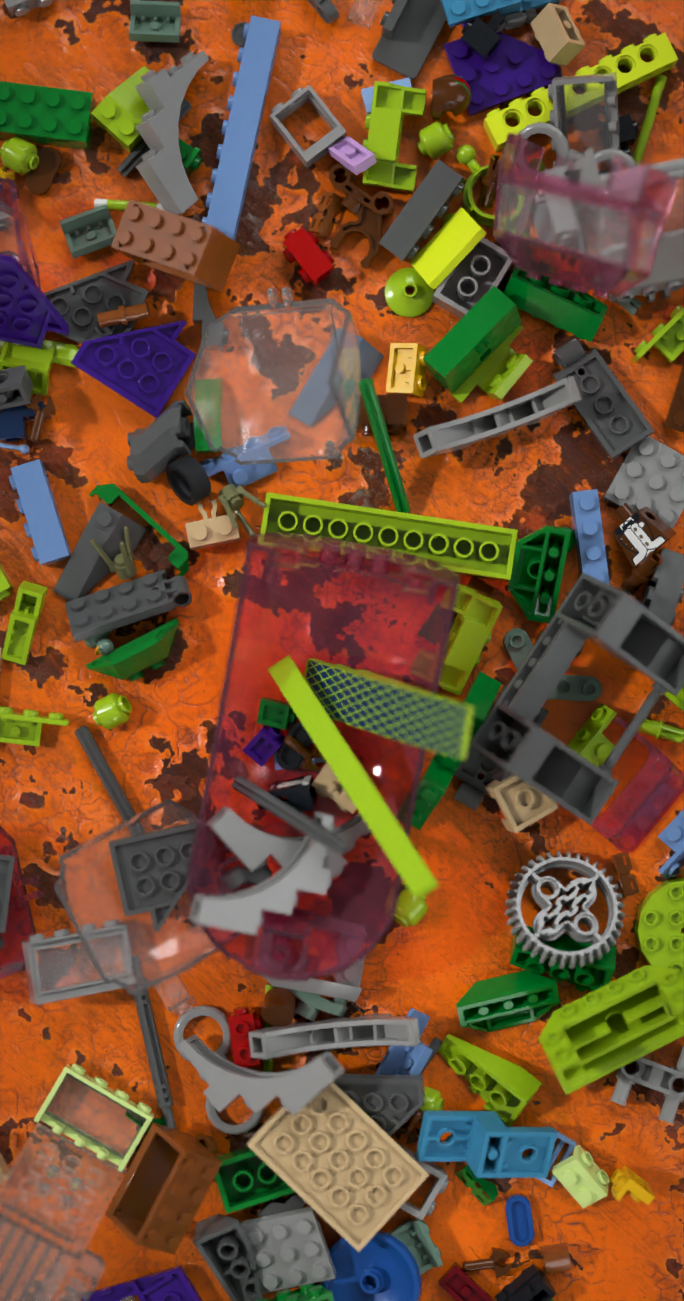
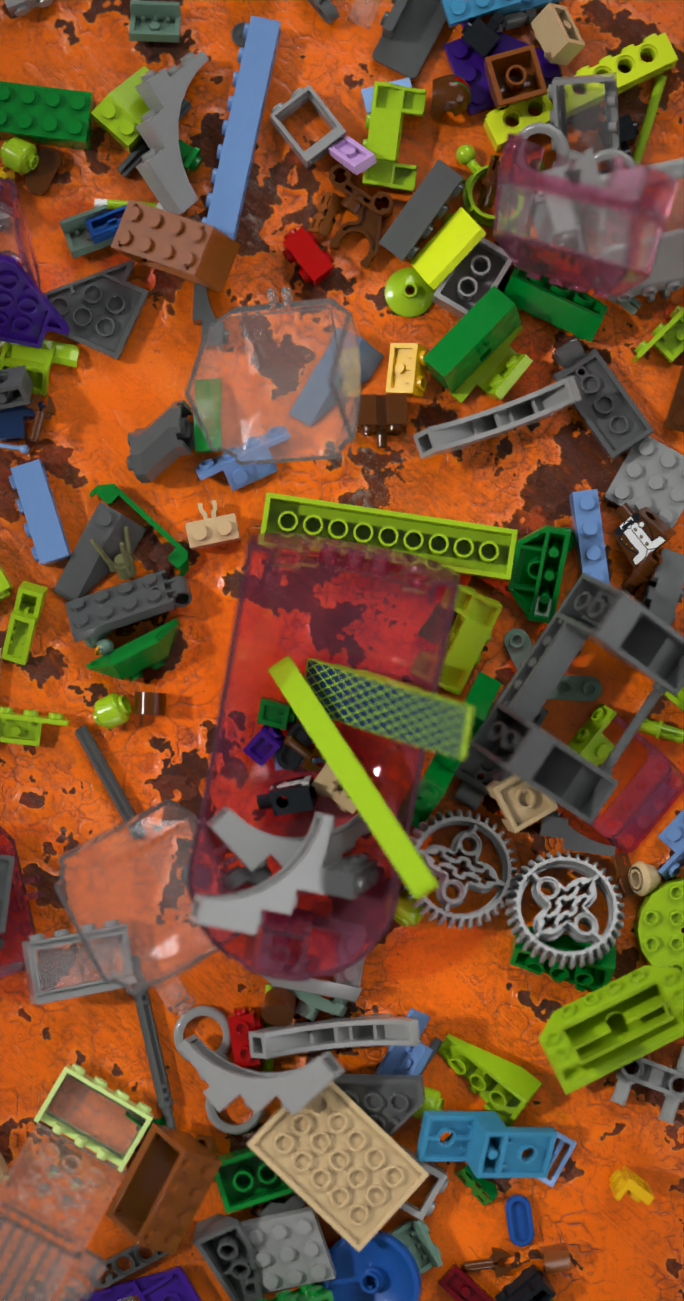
dark purple wing [70,320,196,418] -> none
dark orange pin [97,302,150,329] -> none
dark grey wing [108,819,215,932] -> none
black tyre [166,455,211,506] -> none
olive plant [218,484,266,544] -> none
dark grey axle [232,776,349,854] -> none
green axle [359,378,410,513] -> none
reddish brown bar [395,1109,424,1144] -> none
lime head [417,121,456,159] -> none
green wedge [456,970,560,1032] -> none
yellowish green bracket [552,1145,610,1209] -> none
none -> blue tile [85,205,127,245]
none -> dark grey beam [90,1243,169,1288]
none -> reddish brown piece [134,692,167,715]
none -> dark grey brick [325,854,379,900]
none -> light grey gear [400,809,518,929]
none -> dark orange brick [484,44,548,109]
none -> dark grey slope [538,811,616,857]
none -> tan cone [628,861,661,896]

